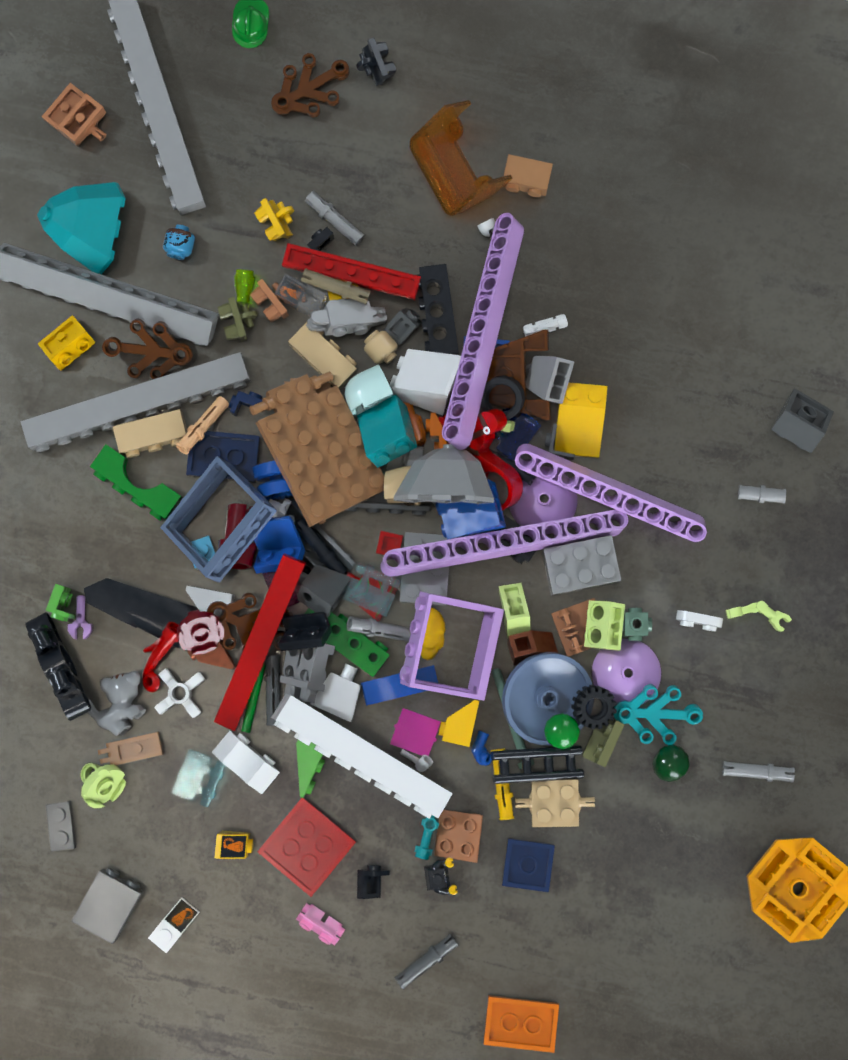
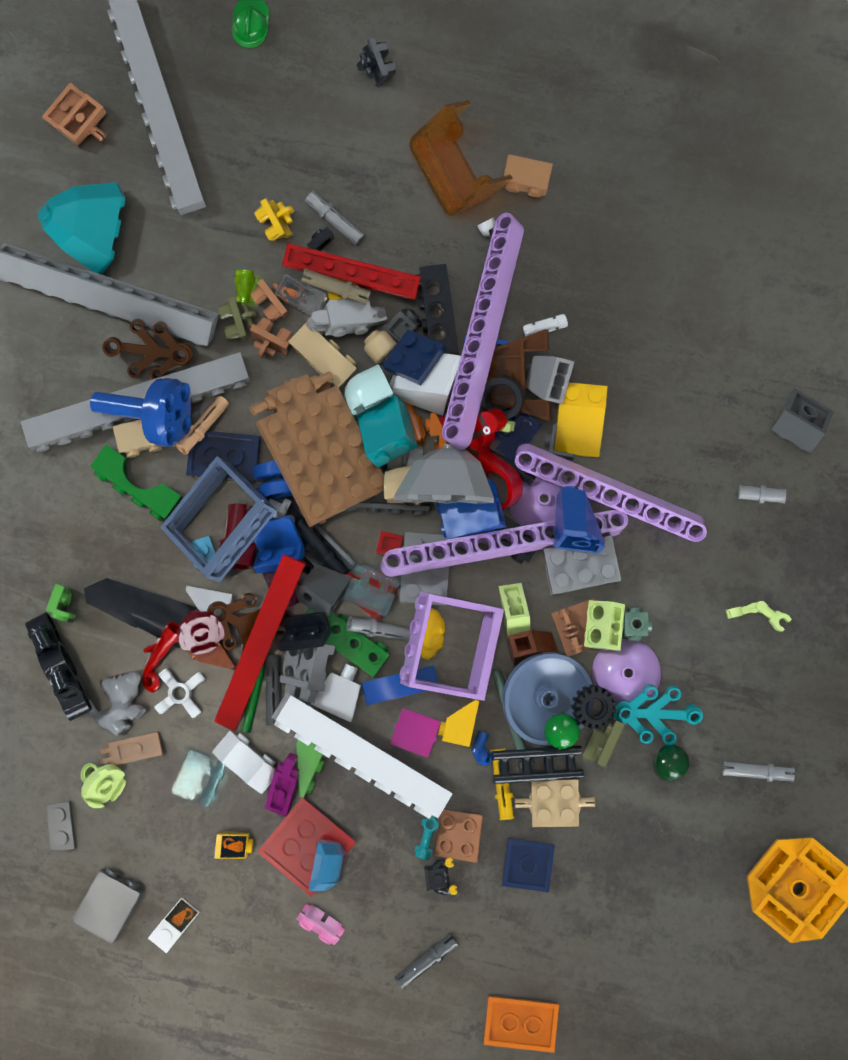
yellow bracket [38,315,95,371] -> none
lavender bar [68,595,93,640] -> none
dark azure head [163,224,195,260] -> none
dark blue bracket [228,391,263,417] -> none
reddish brown plant [271,53,349,118] -> none
black bracket [357,865,390,899] -> none
white hand [400,749,433,772] -> none
white plate [676,610,723,632] -> none
none -> blue piece [90,378,191,447]
none -> nougat hips [250,318,292,358]
none -> magenta hinge [265,752,299,817]
none -> dark azure slope [309,838,346,891]
none -> dark blue plate [382,329,446,386]
none -> blue slope [553,486,605,554]

